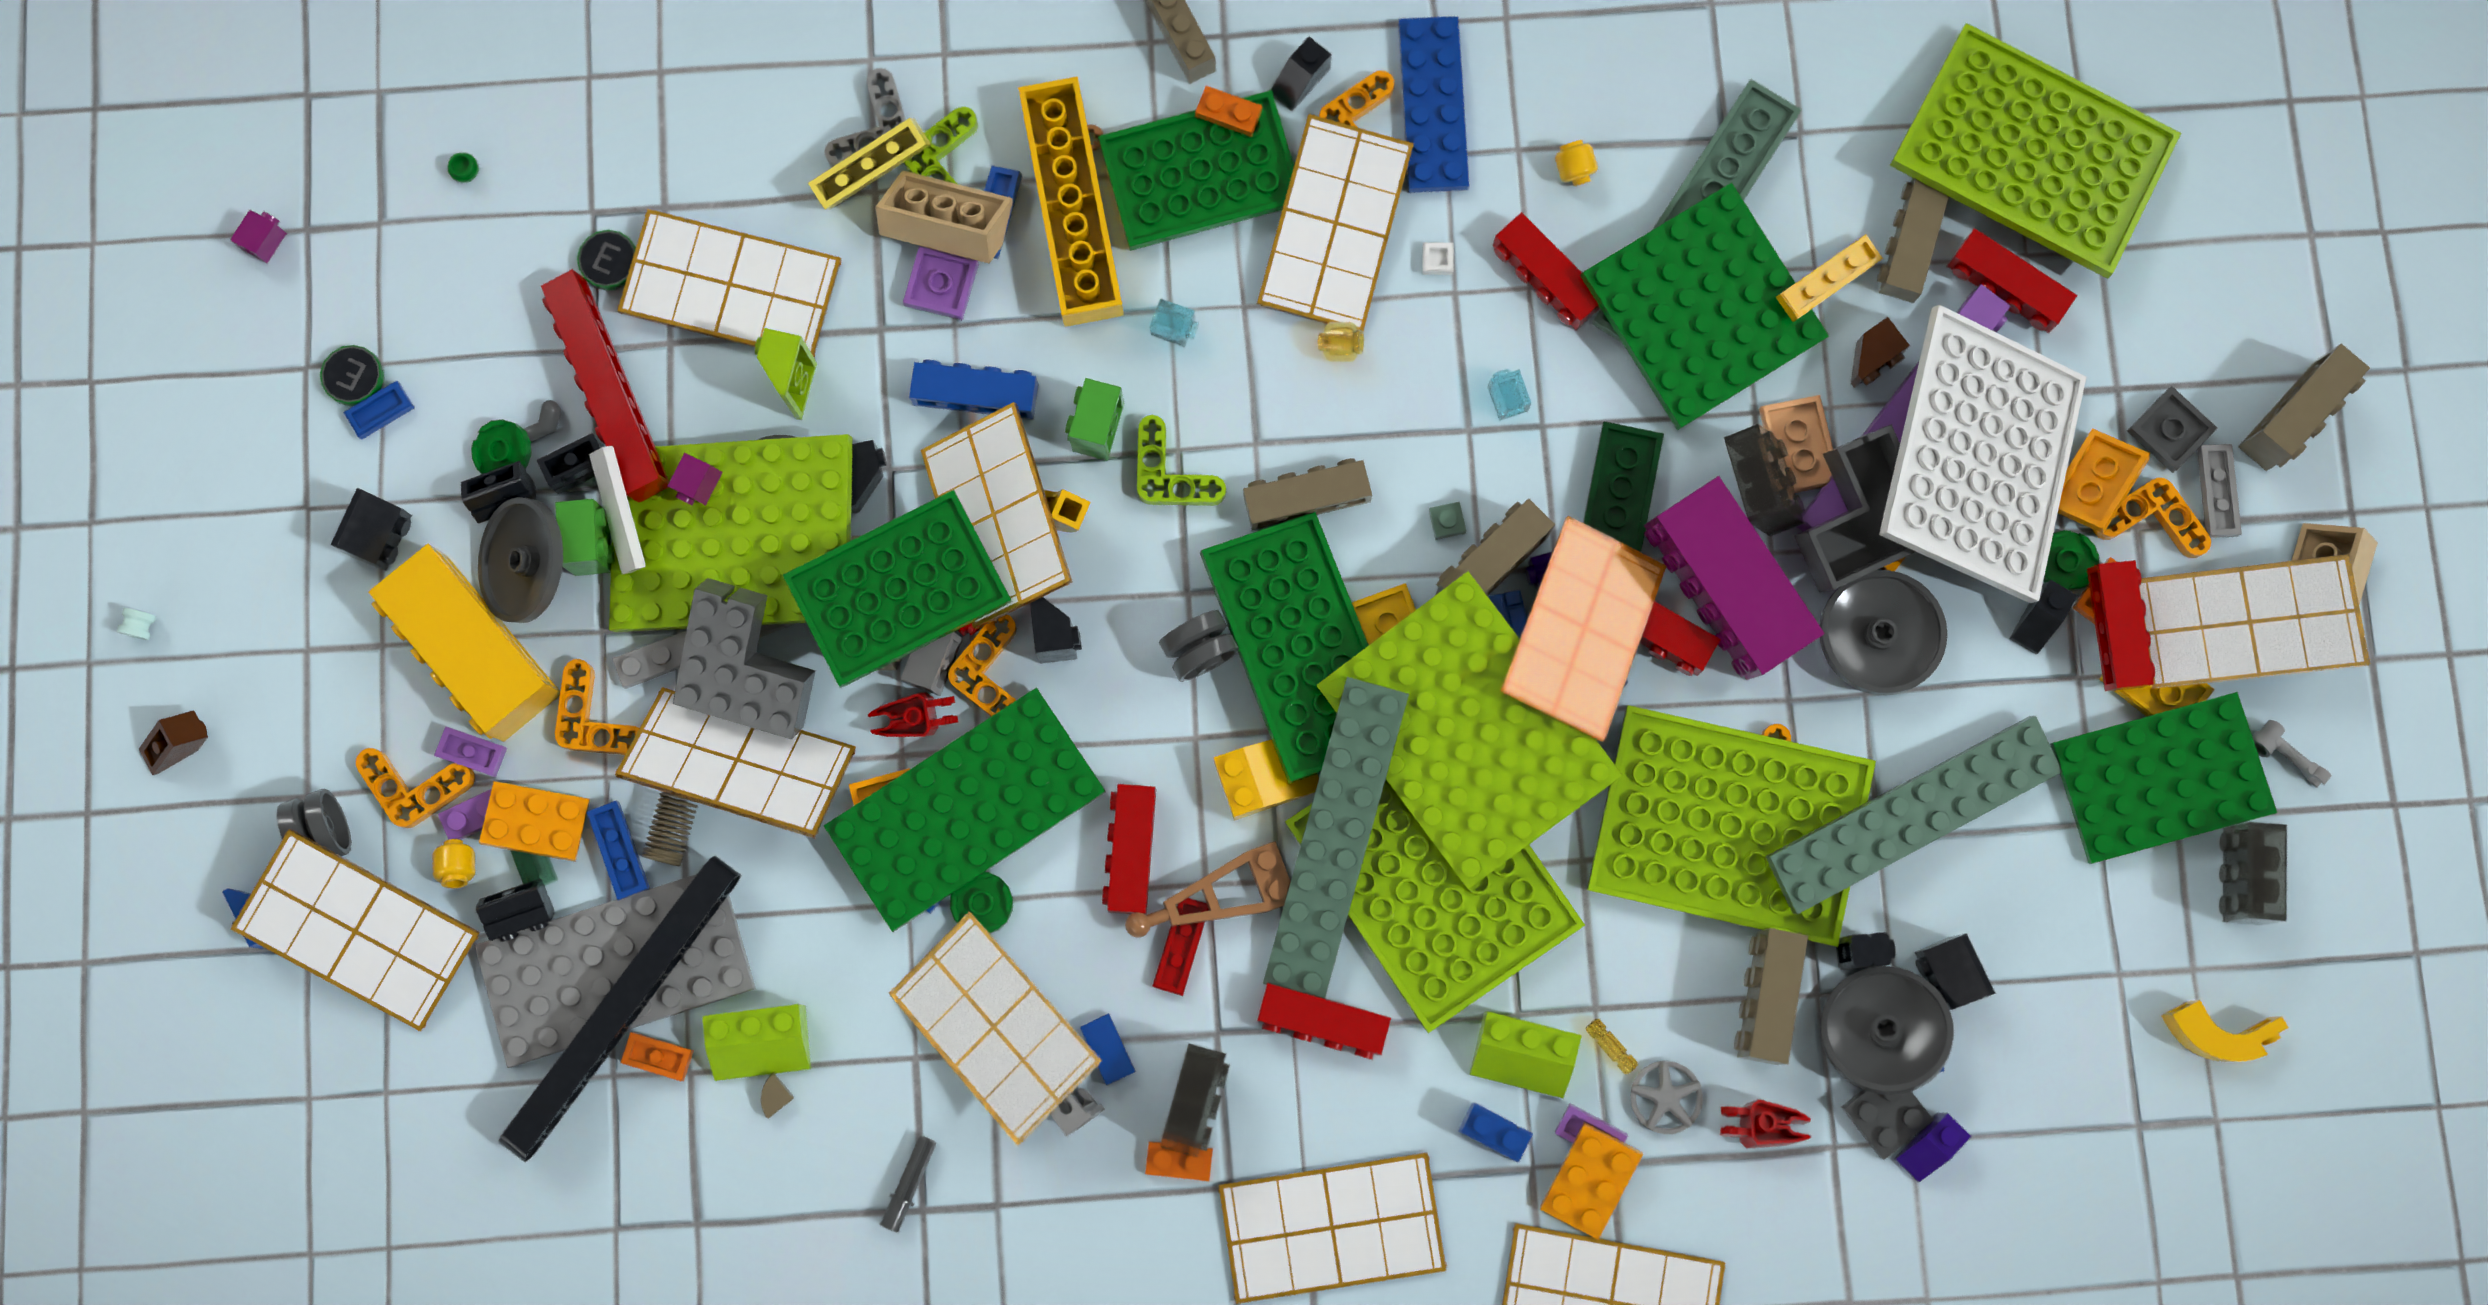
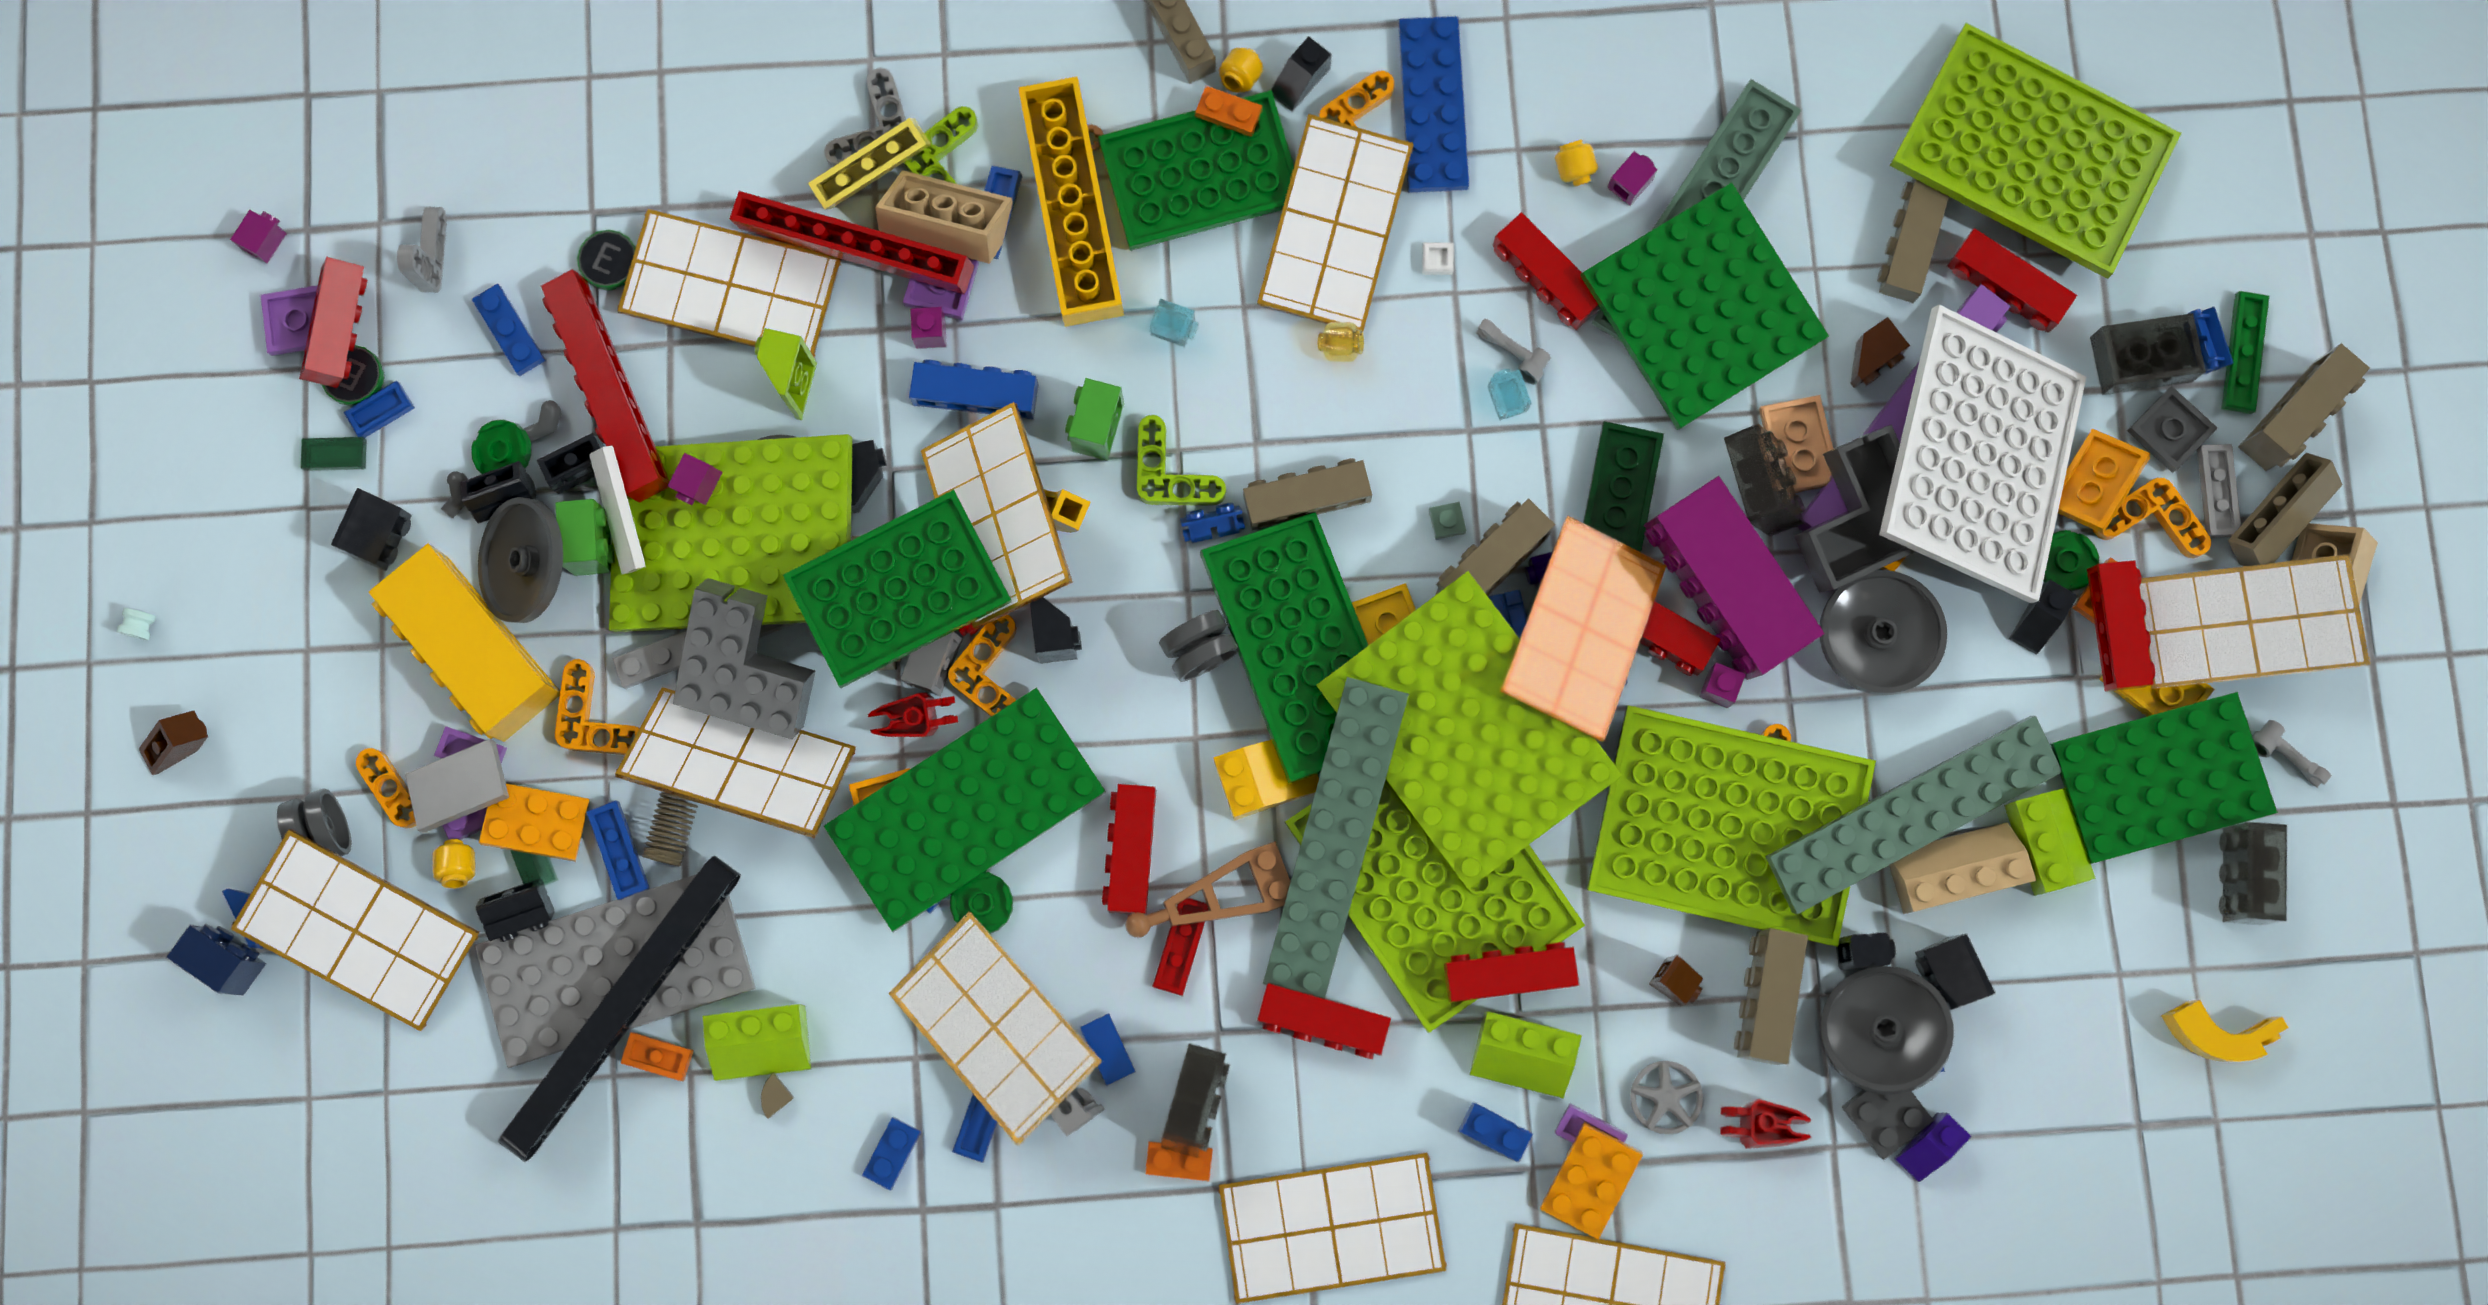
green plate [448,153,479,183] -> none
dark grey axle [880,1136,936,1233] -> none
clear yellow axle [1586,1018,1638,1074] -> none
yellow tile [1776,234,1883,322] -> none
none -> dark blue brick [166,924,266,996]
none -> medium lavender plate [261,285,317,356]
none -> brick [299,256,367,388]
none -> clear green tile [301,437,367,471]
none -> light grey beam [397,207,447,293]
none -> light grey tile [405,739,509,833]
none -> dark grey arm [441,471,468,519]
none -> blue plate [472,283,546,376]
none -> red brick [729,191,974,295]
none -> blue plate [862,1117,922,1190]
none -> magenta brick [910,307,947,349]
none -> blue tile [952,1092,998,1163]
none -> blue hinge [1180,503,1245,544]
none -> yellow head [1219,47,1263,93]
none -> red brick [1444,942,1580,1003]
none -> light grey brick [1476,318,1551,385]
none -> magenta brick [1607,151,1658,206]
none -> reddish brown slope [1649,955,1703,1006]
none -> magenta brick [1699,662,1746,708]
none -> tan slope [1889,822,2036,914]
none -> lime slope [2004,788,2096,896]
none -> clear smoke brick [2090,313,2206,395]
none -> blue hinge [2185,306,2234,375]
none -> green tile [2221,291,2269,414]
none -> dark tan brick [2228,453,2342,567]

